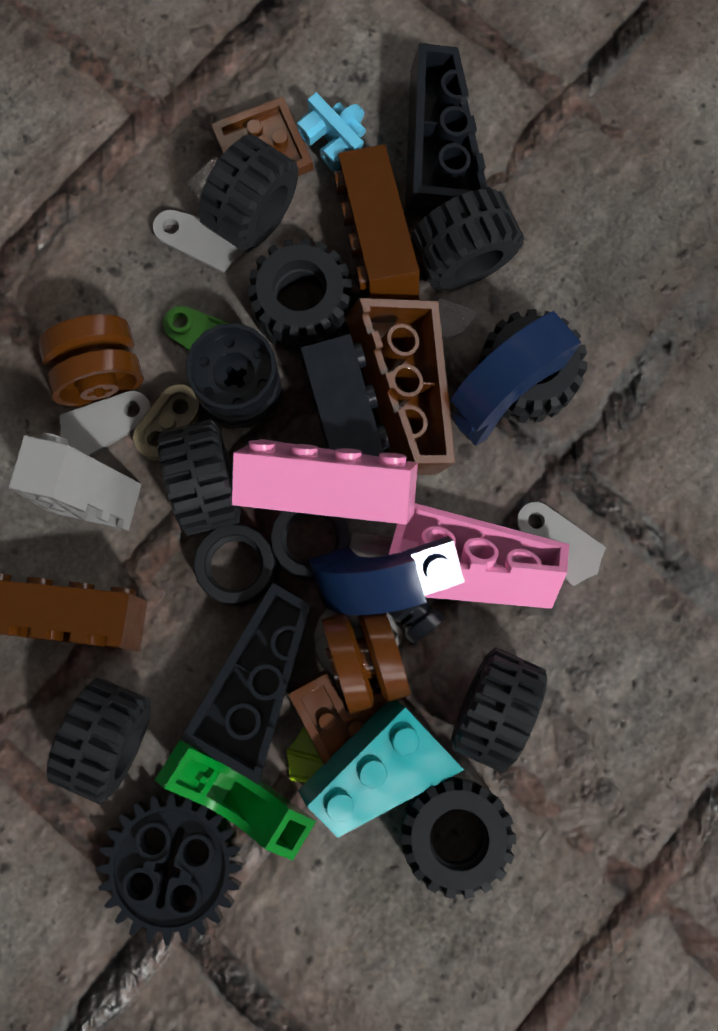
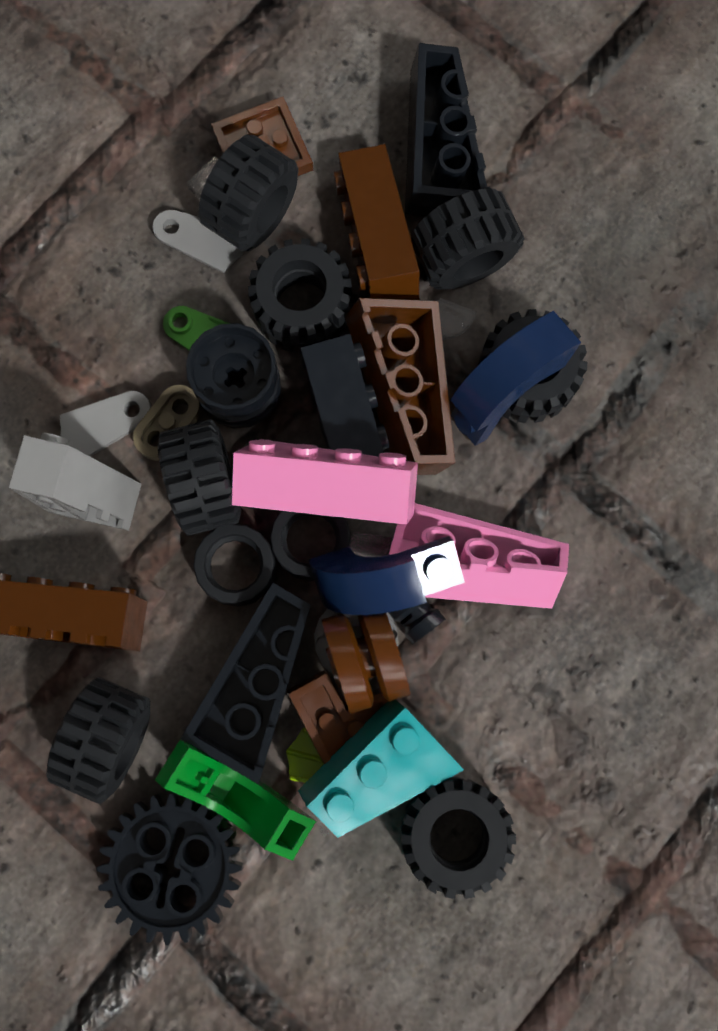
reddish brown wheel [38,314,144,406] -> none
medium azure hips [296,92,366,171] -> none
black tyre [451,647,547,773] -> none
light grey piece [517,502,606,586] -> none

